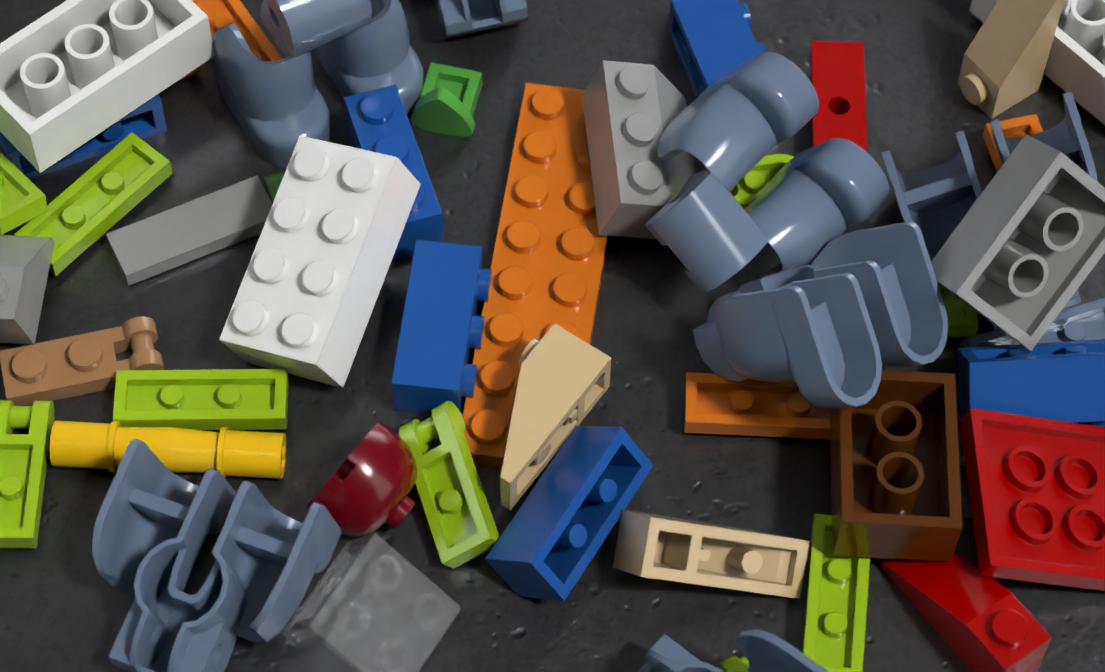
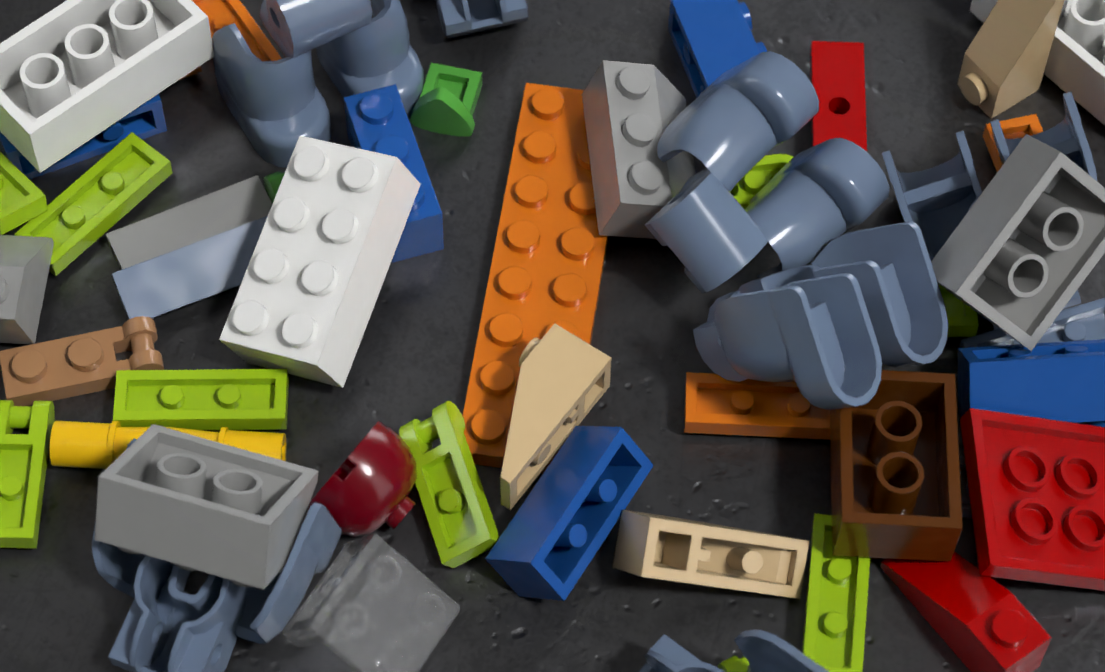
blue brick [391,239,492,415] -> none
none -> light grey slope [95,424,319,590]
none -> sand blue tile [111,216,268,320]

